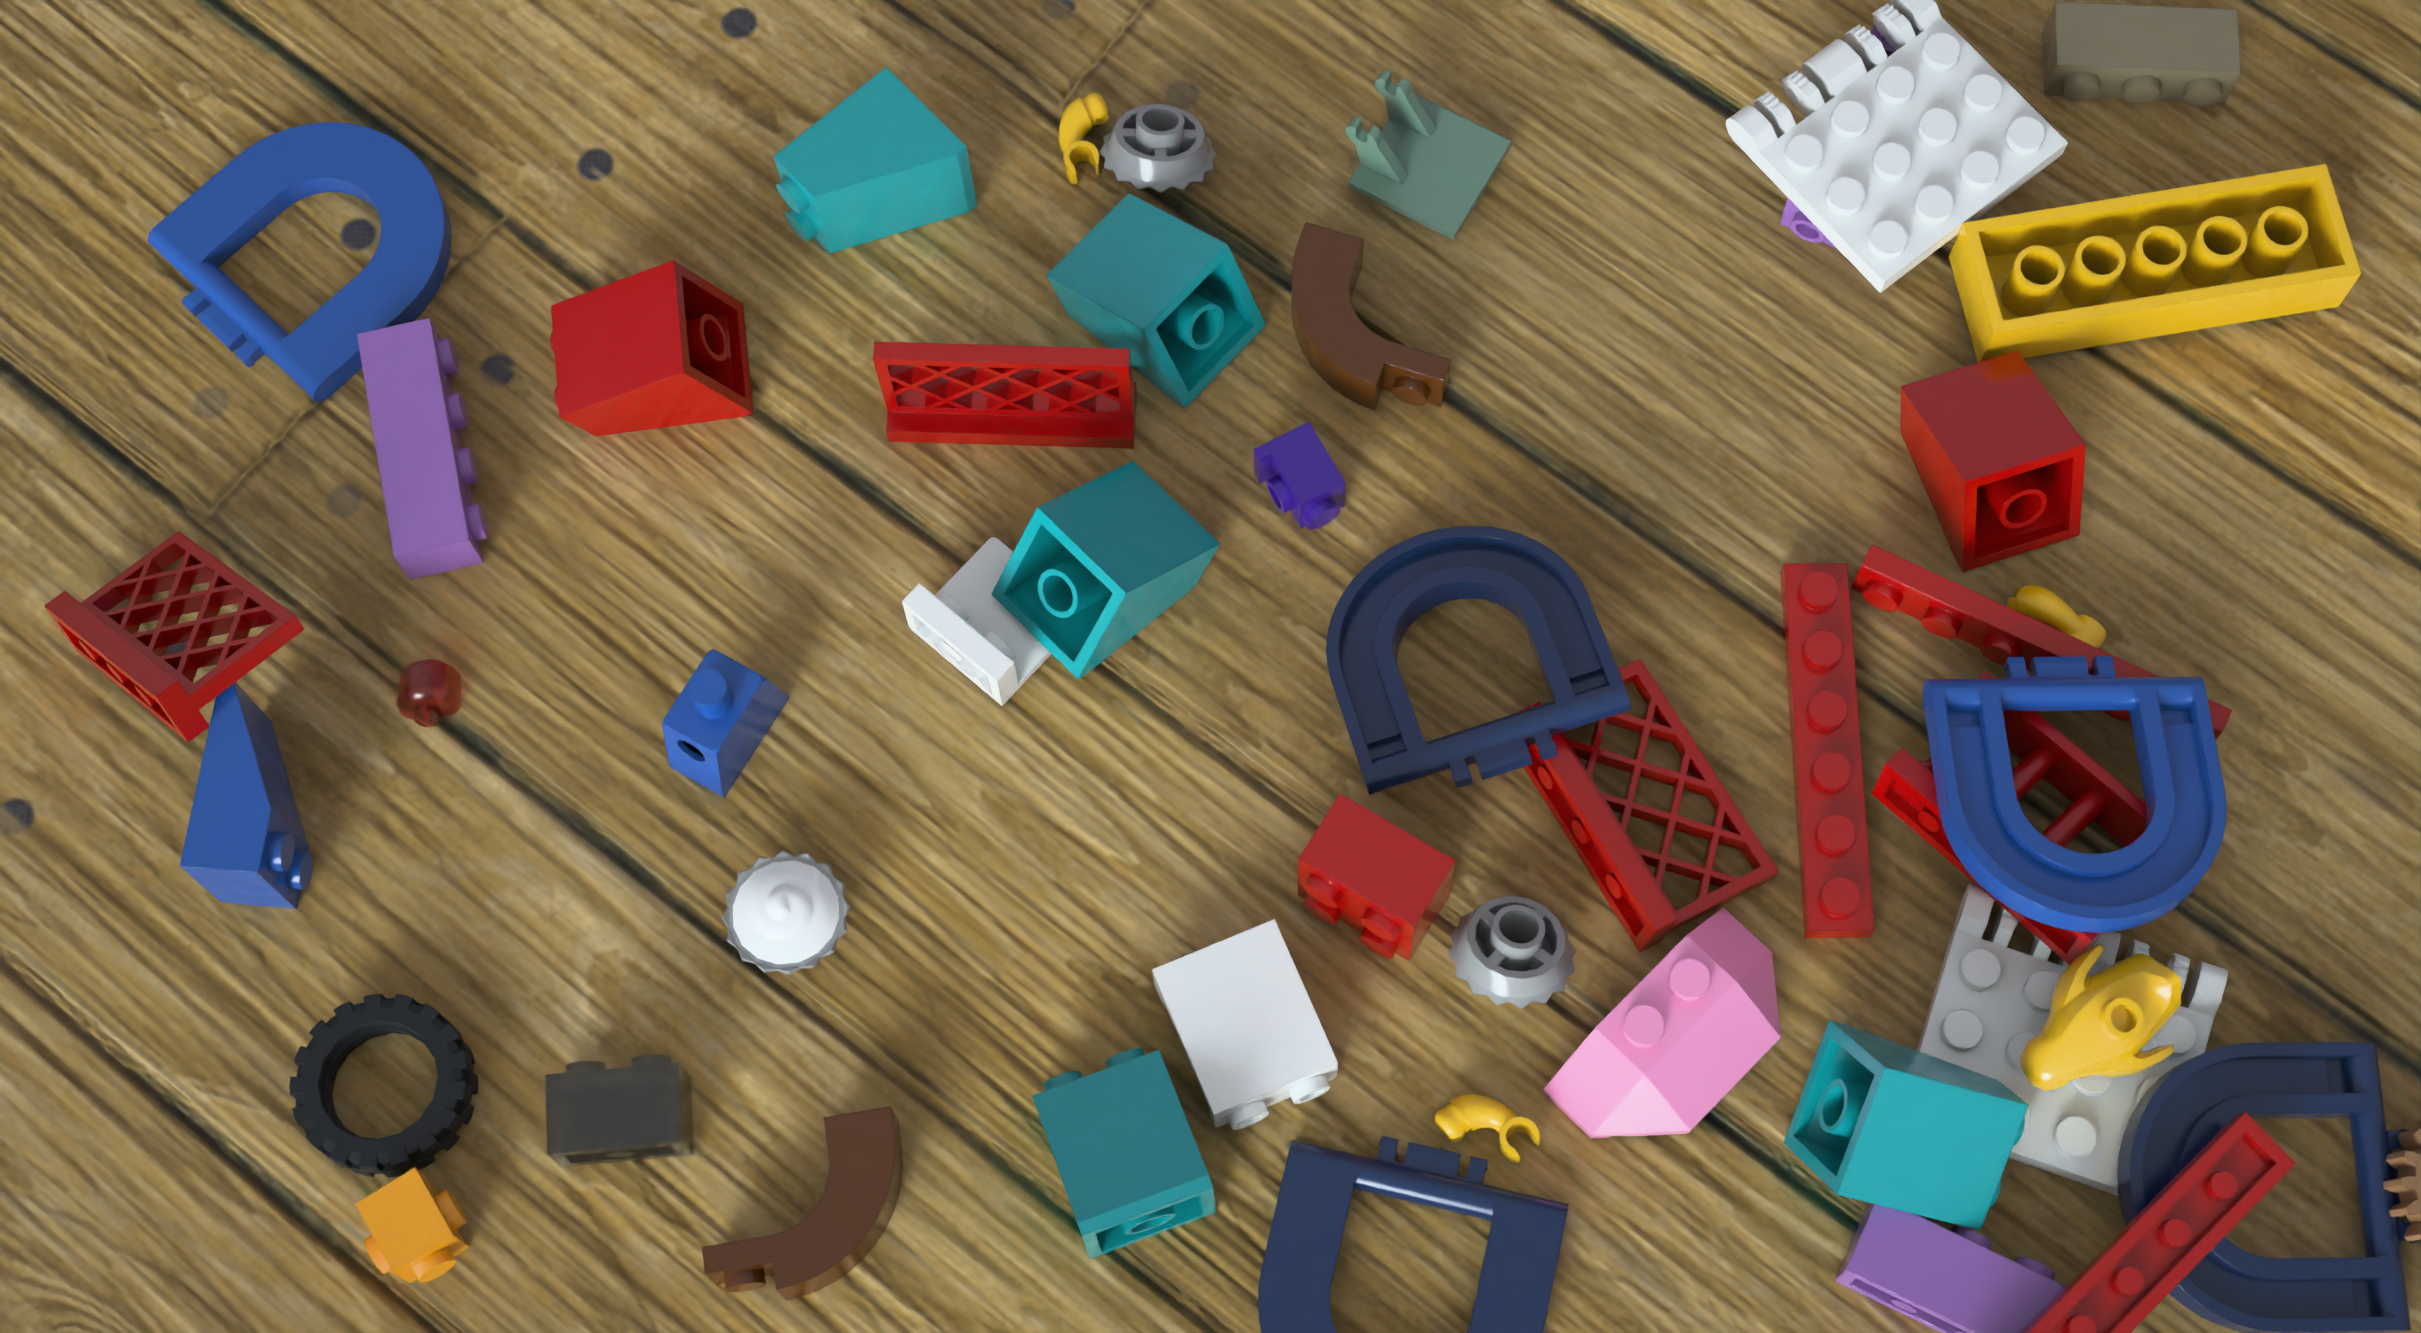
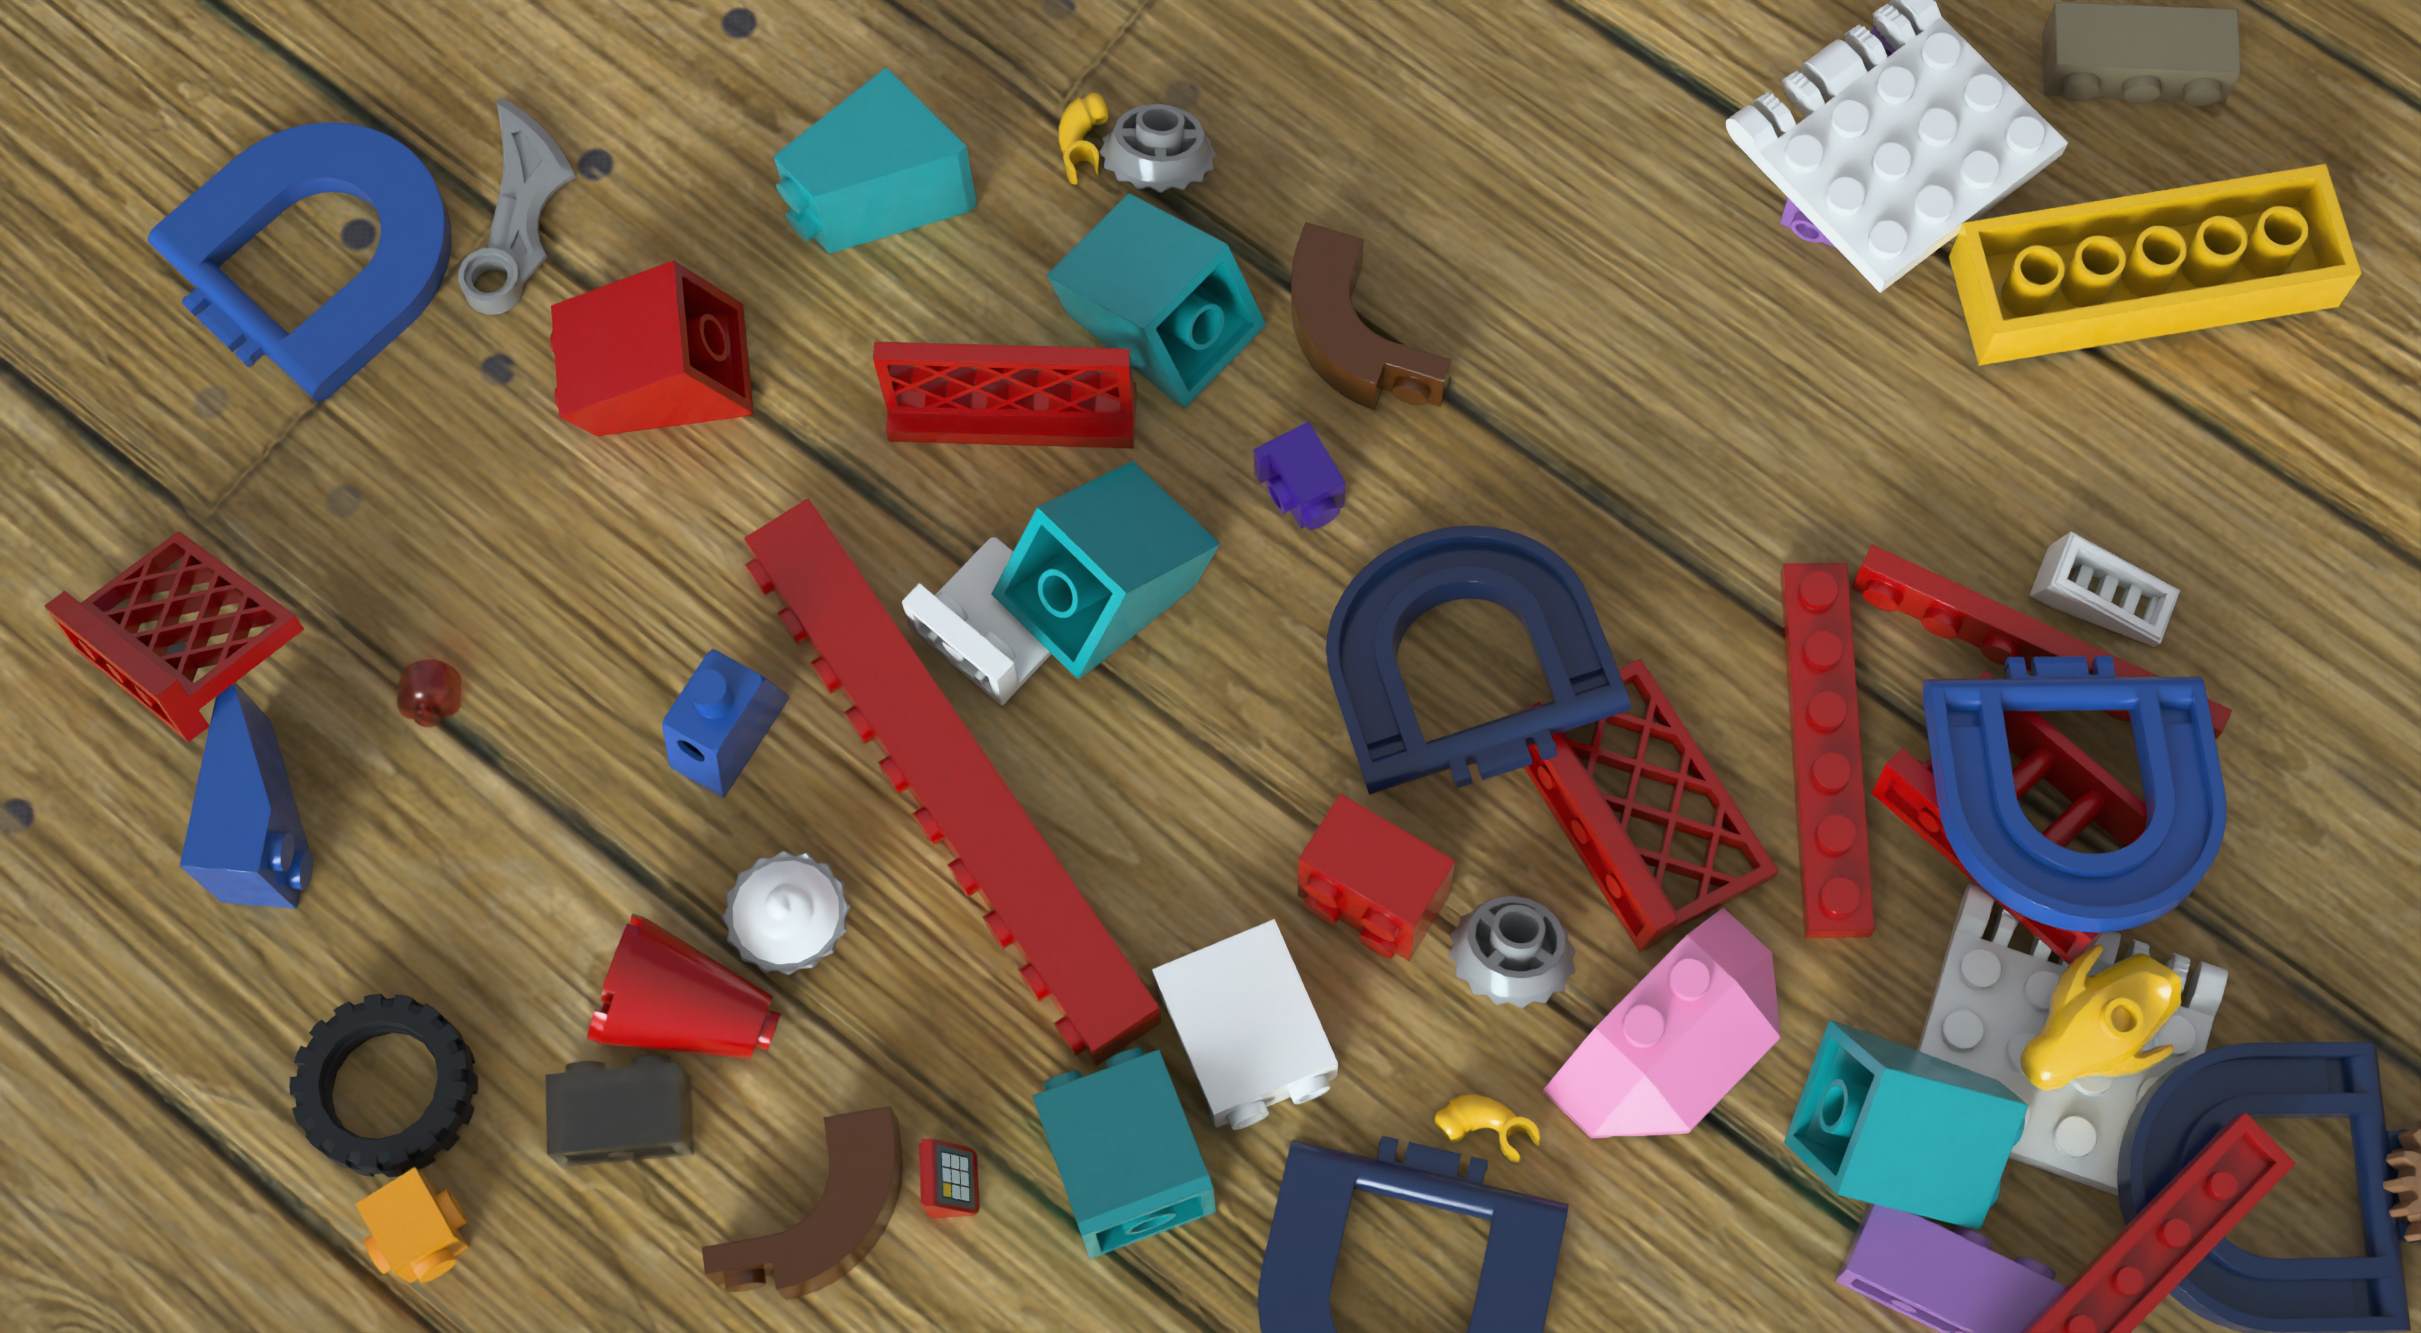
medium lavender brick [357,318,489,580] -> none
sand green plate [1345,70,1512,240] -> none
red slope [1900,350,2086,572] -> none
yellow arm [2007,584,2106,648] -> none
none -> light grey piece [458,99,576,315]
none -> red cone [587,913,781,1059]
none -> red brick [744,498,1162,1066]
none -> slope [919,1138,979,1219]
none -> white slope [2030,532,2180,647]

